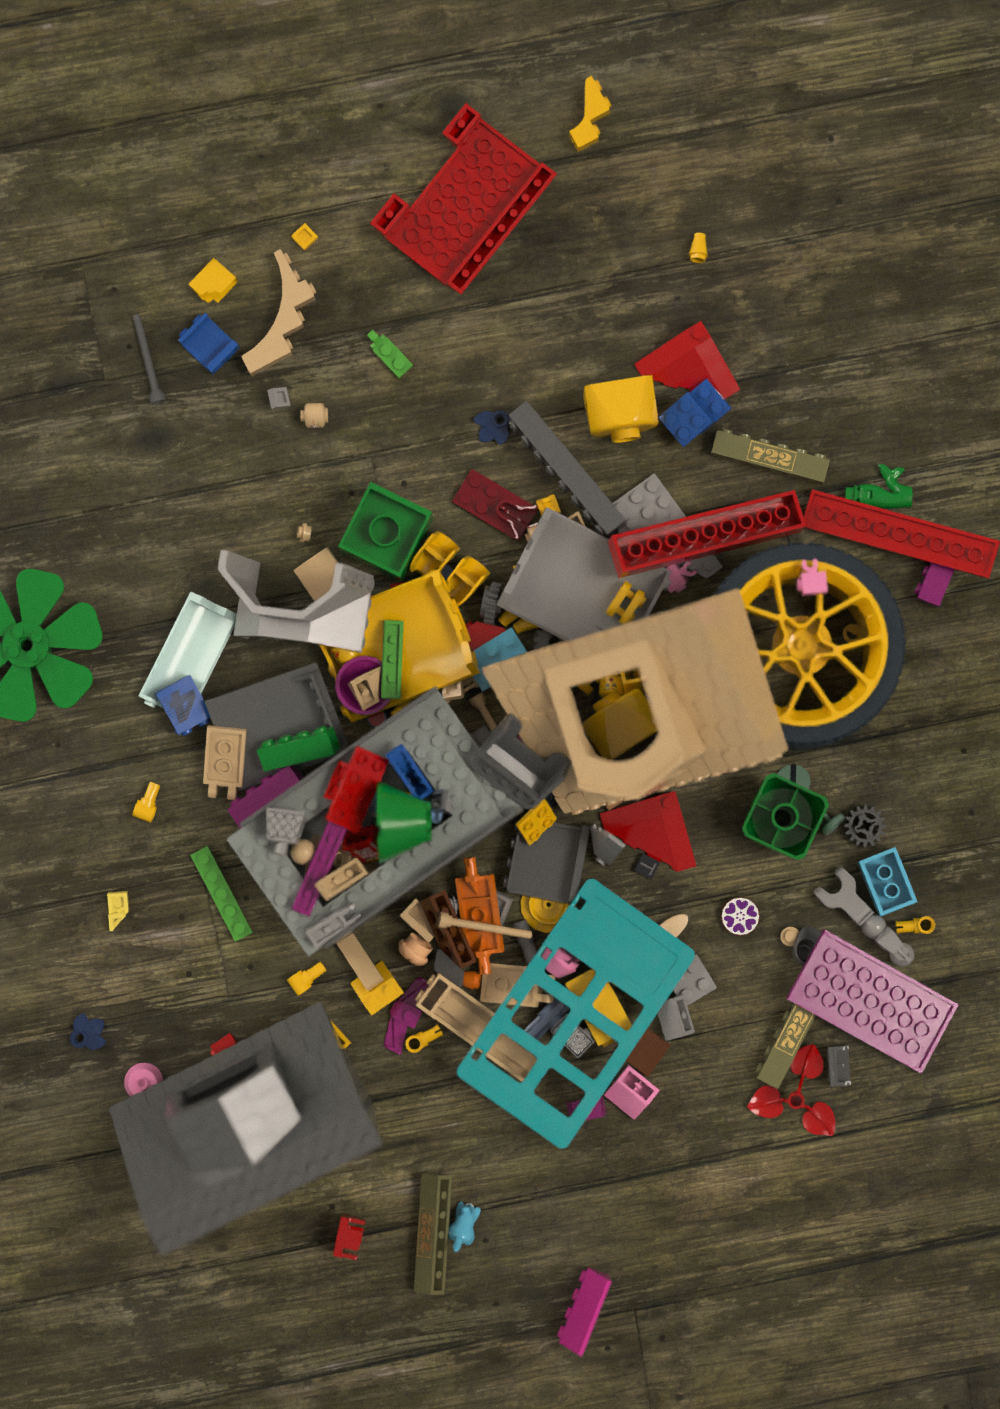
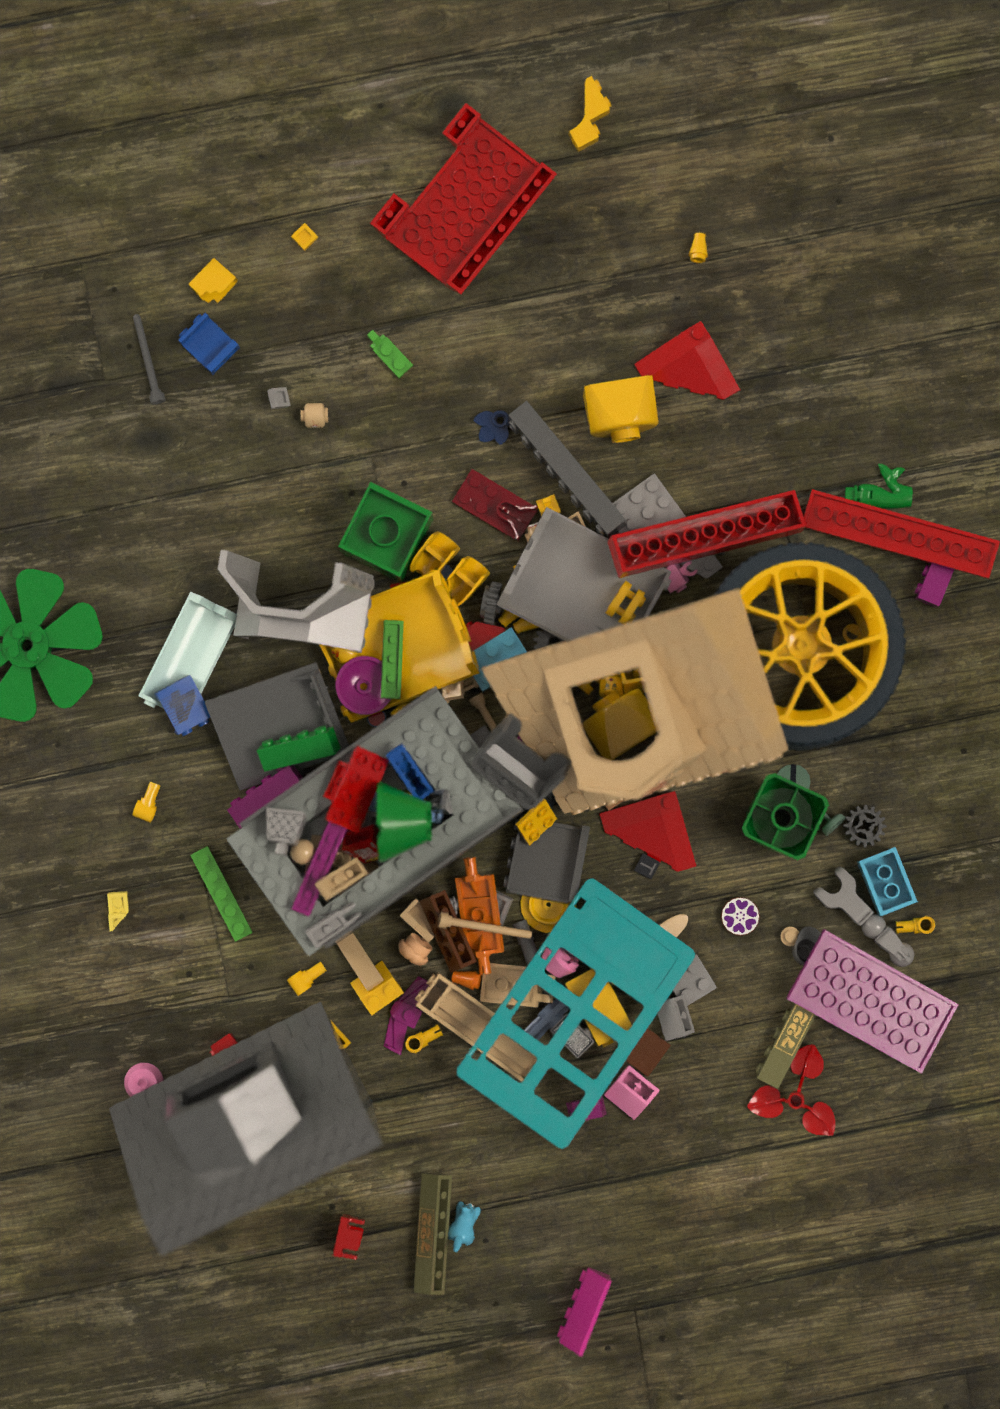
dark blue plate [70,1013,106,1050] -> none
tan tile [203,725,247,800] -> none
tan arch [241,249,316,376] -> none
tan slope [293,547,339,601] -> none
tan plate [297,523,311,543] -> none
tan slope [348,666,382,711] -> none
dark grey slope [434,949,464,987] -> none
light grey wedge [590,823,626,866] -> none
blue bracket [658,379,732,447] -> none
olive brick [710,429,830,485] -> none
bright pink brick [797,559,827,596] -> none
dark grey hinge [827,1045,851,1087] -> none

